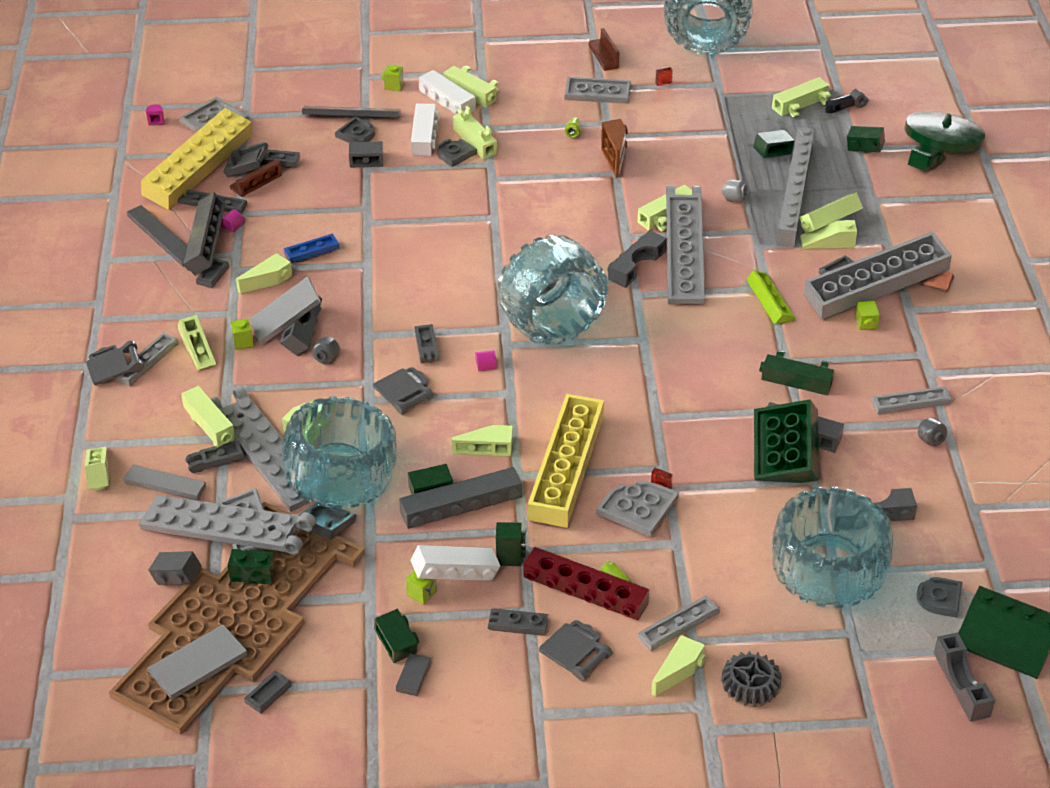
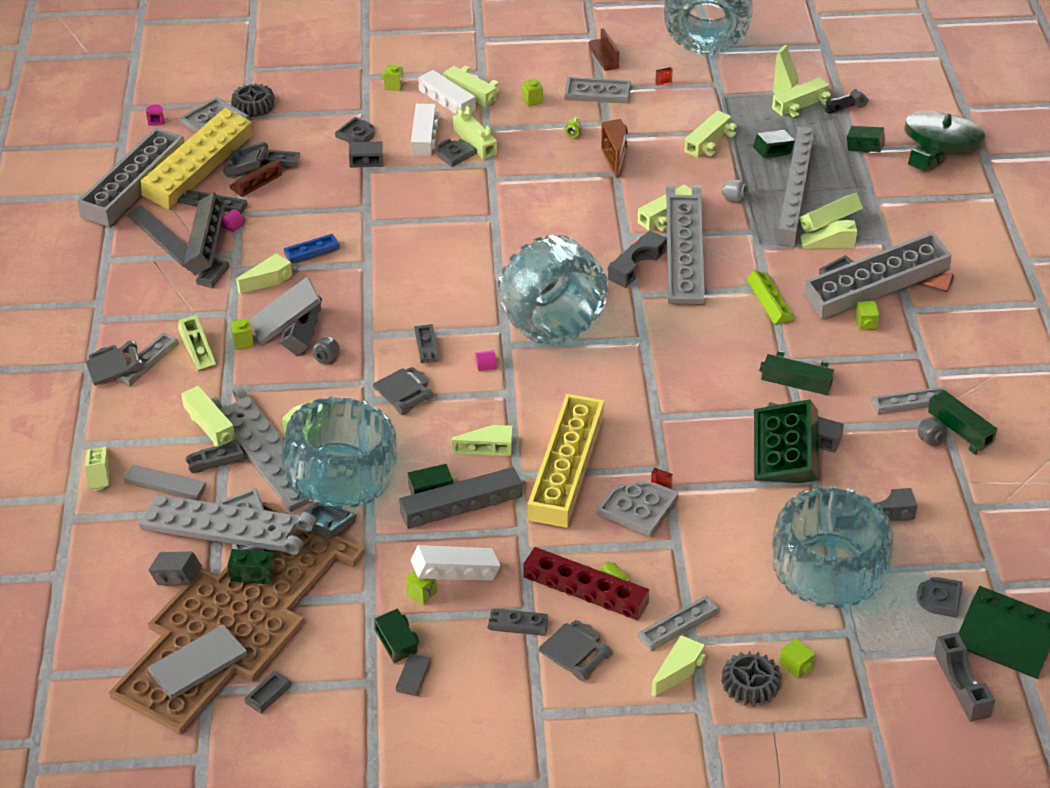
dark grey tile [302,106,401,118] -> none
dark green brick [496,522,526,566] -> none
none -> light grey brick [77,128,184,227]
none -> dark grey gear [231,83,275,118]
none -> lime brick [522,79,543,107]
none -> yellowish green brick [684,110,737,158]
none -> yellowish green slope [773,45,799,94]
none -> lime brick [779,638,815,679]
none -> dark green brick [928,390,997,455]

